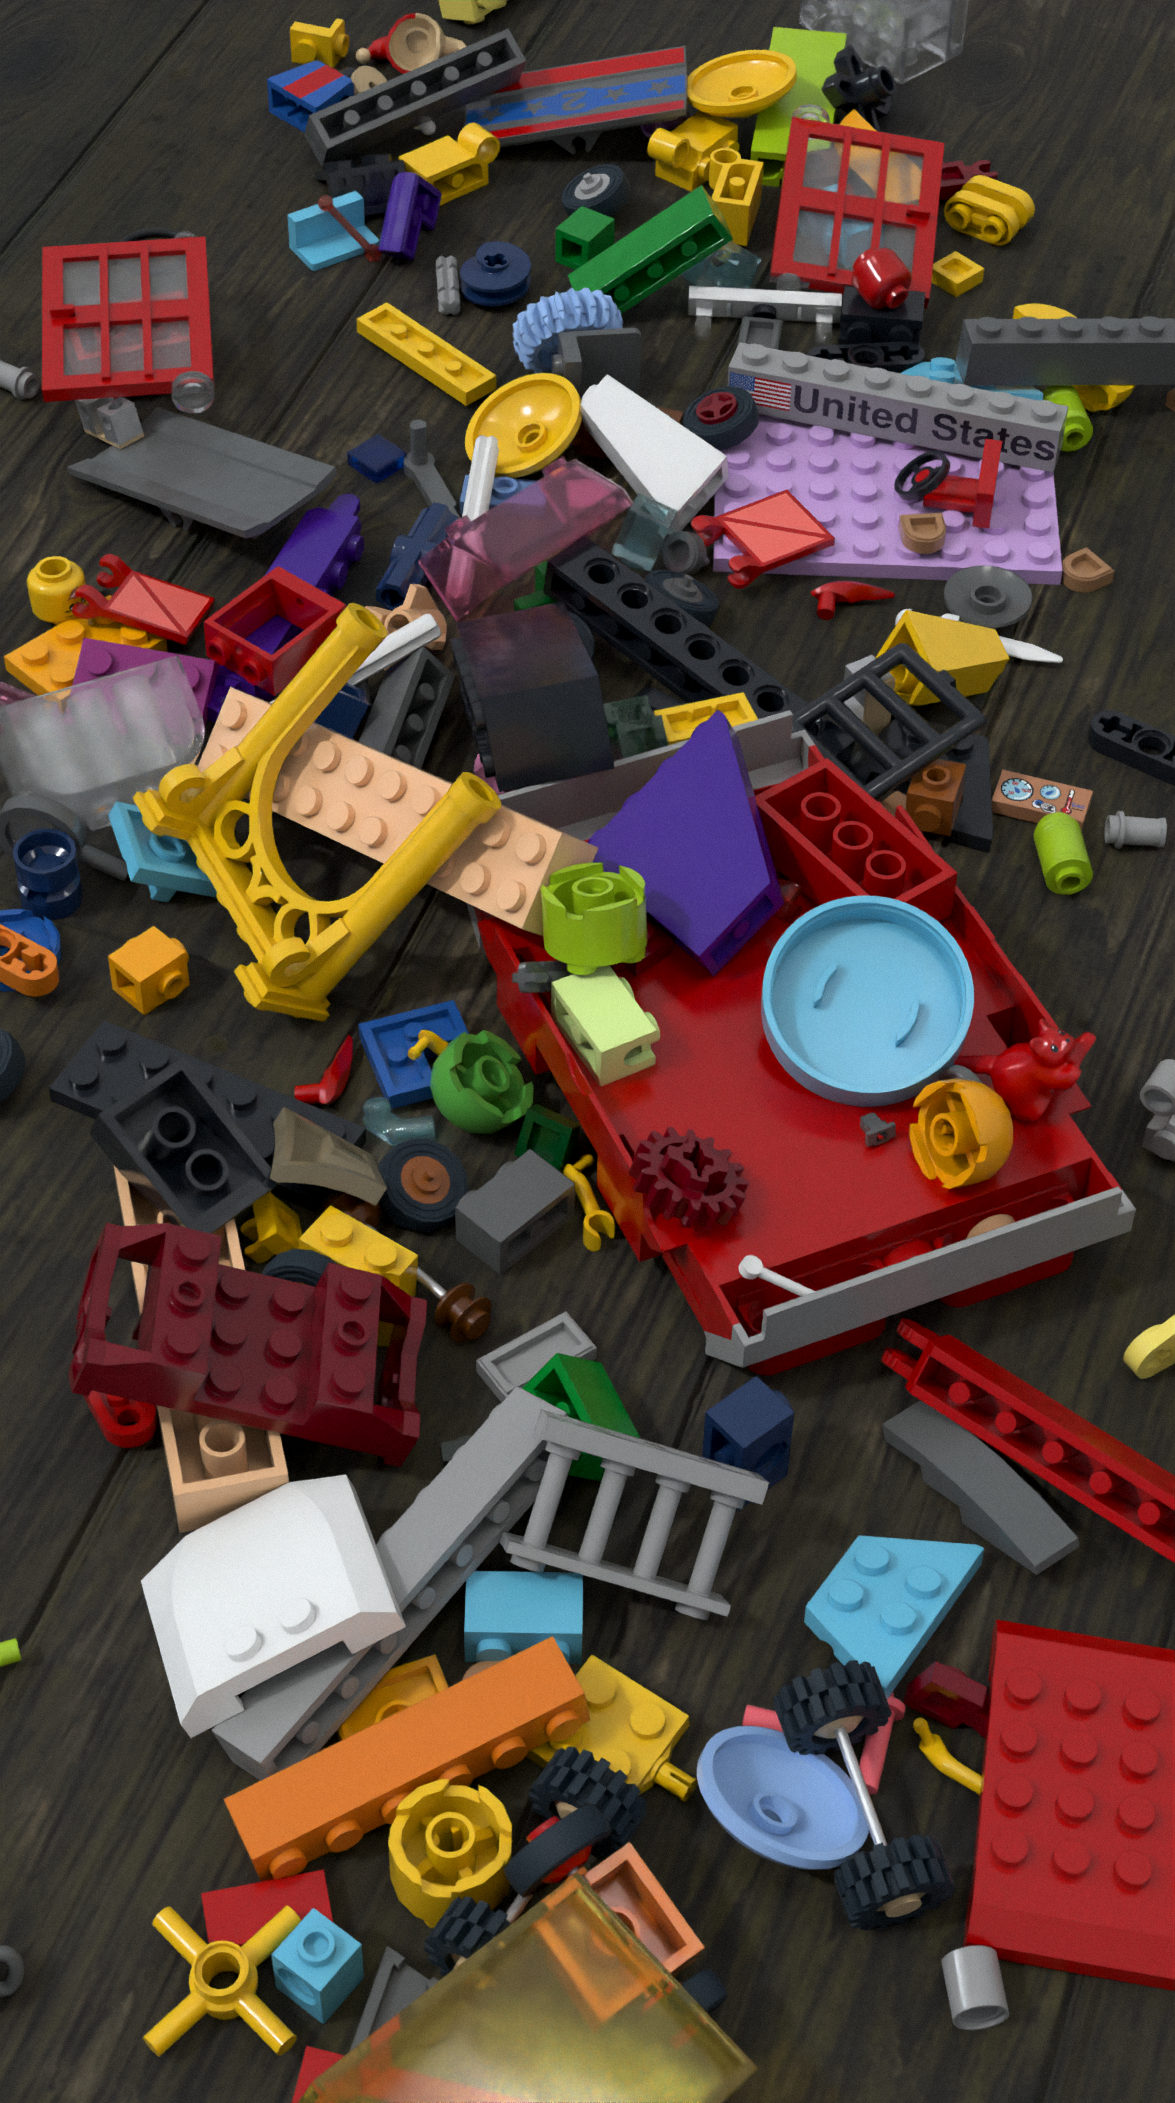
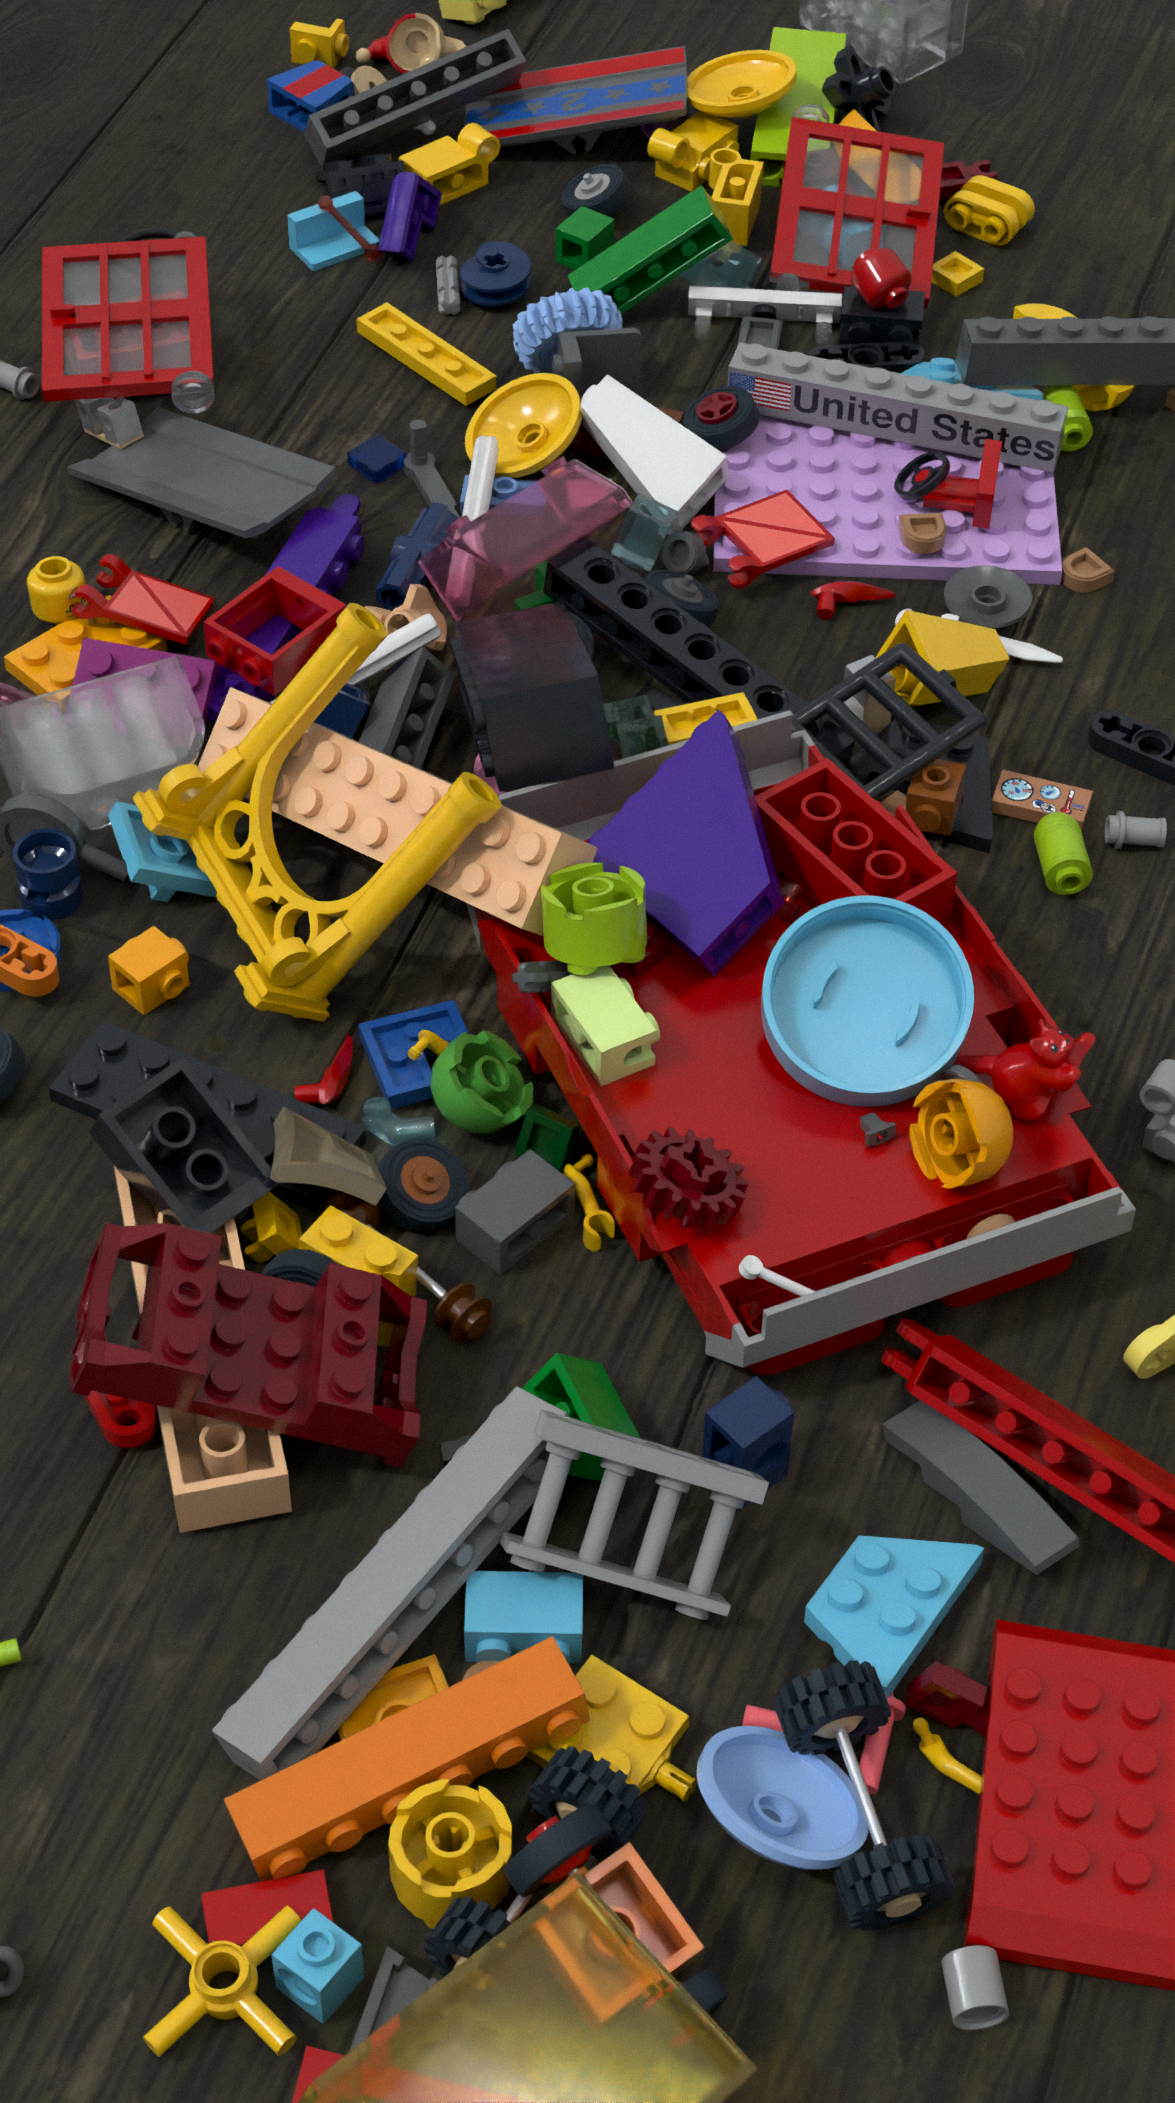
white wedge [141,1475,406,1738] -> none
light grey tile [476,1311,597,1403] -> none

